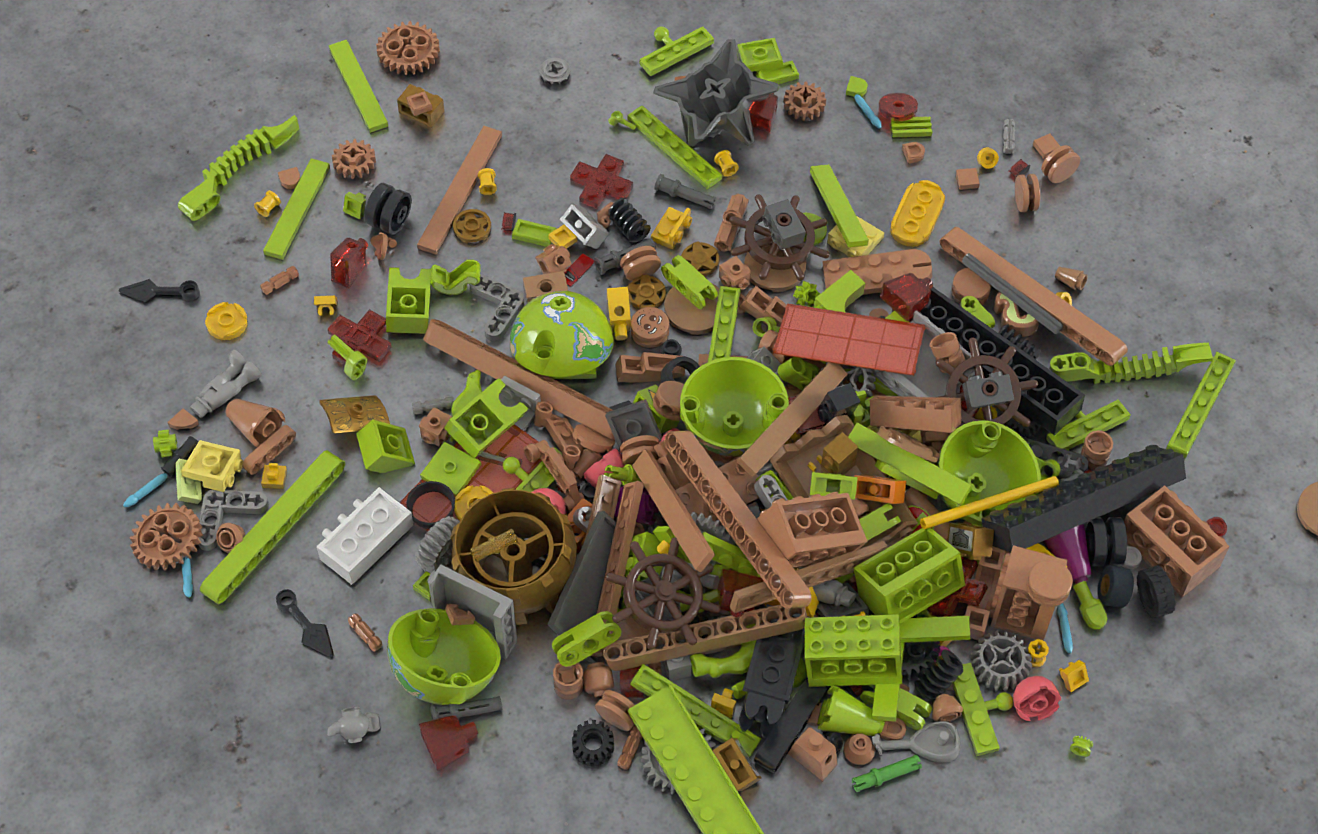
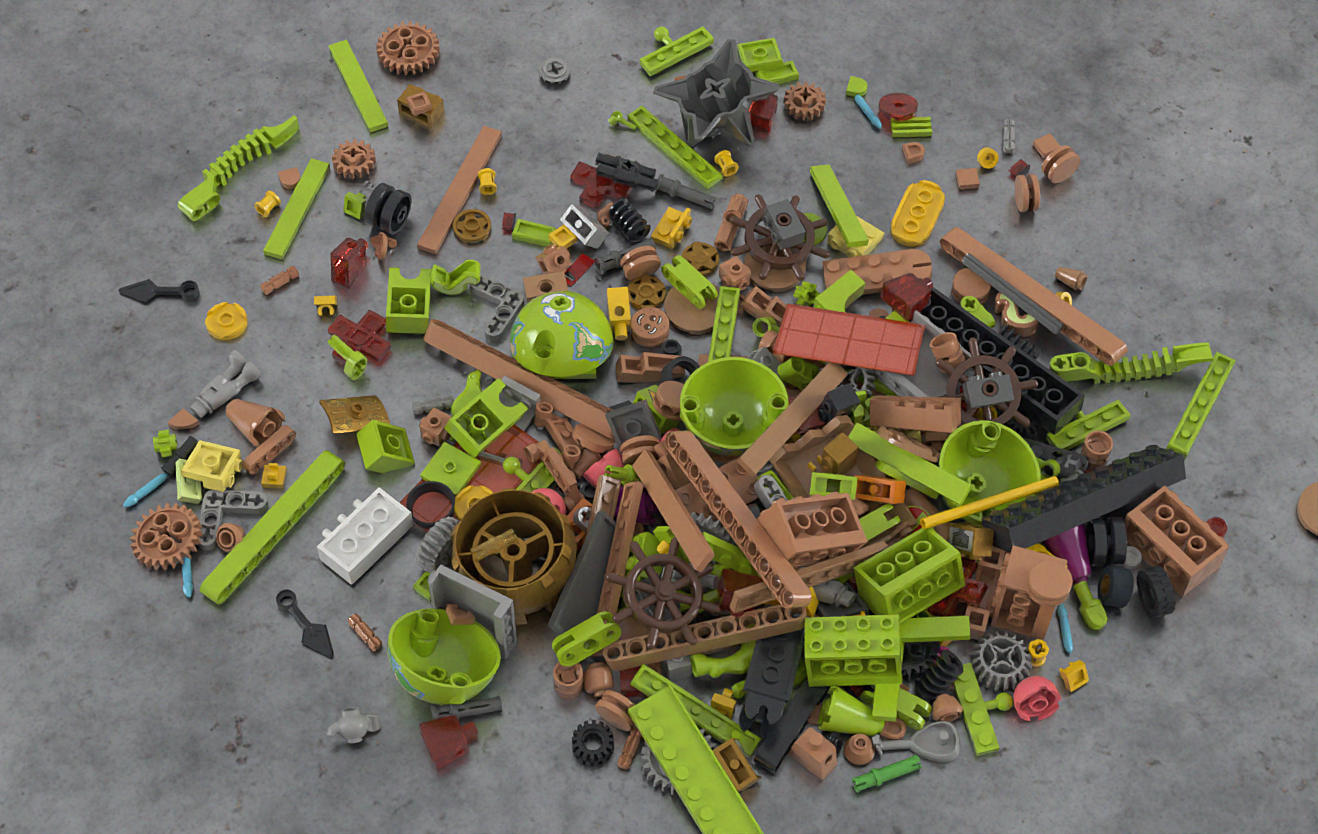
lime bush [1070,735,1093,757] -> none
none -> black pin [595,152,657,192]

